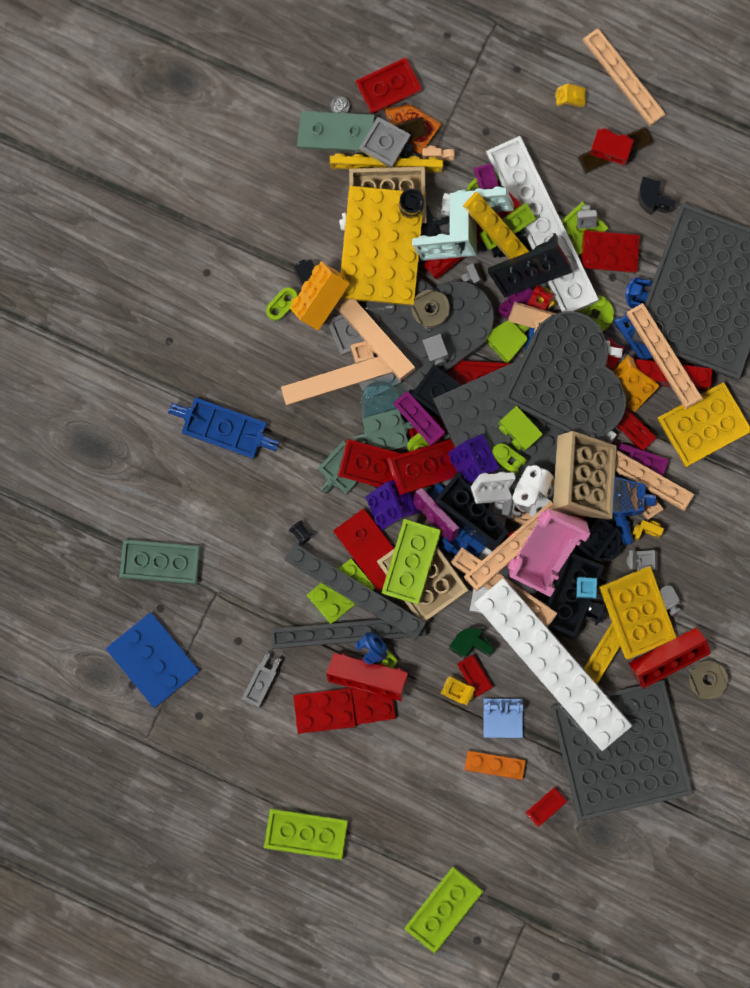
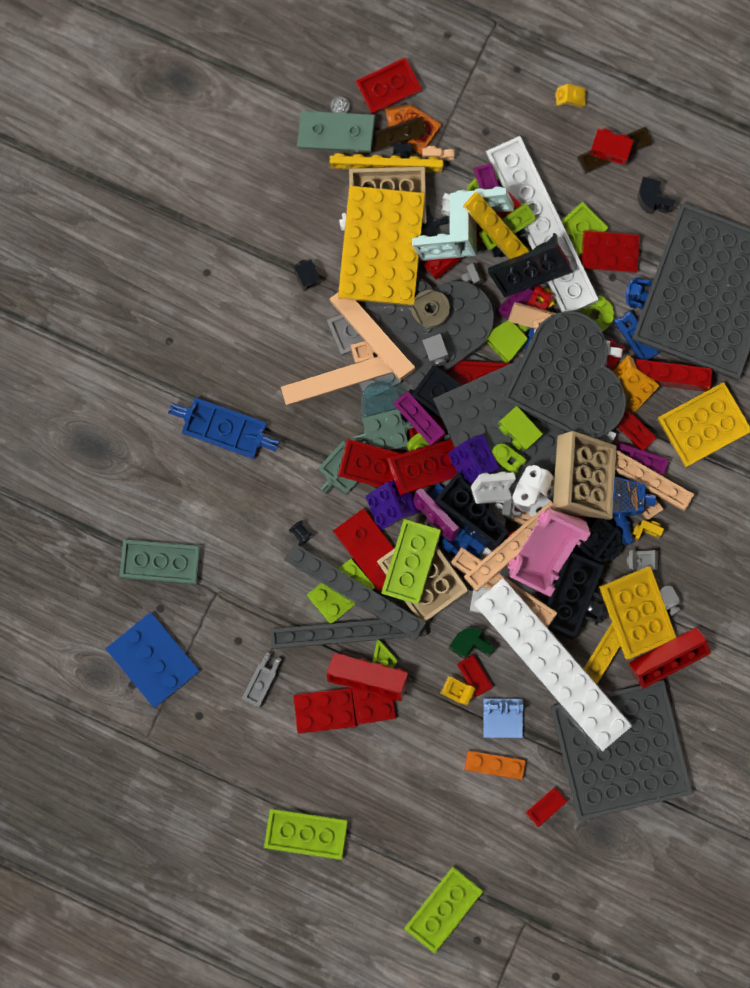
lime plate [266,288,297,321] -> none
light orange brick [290,261,350,331] -> none
blue piece [355,632,387,665] -> none
light grey plate [359,117,410,168] -> none
black wheel [399,189,424,219] -> none
medium azure plate [576,577,597,599] -> none
light grey tile [577,205,597,229] -> none
light nougat tile [583,29,666,127] -> none
light nougat tile [626,303,703,410] -> none
dark tan plate [688,661,728,700] -> none

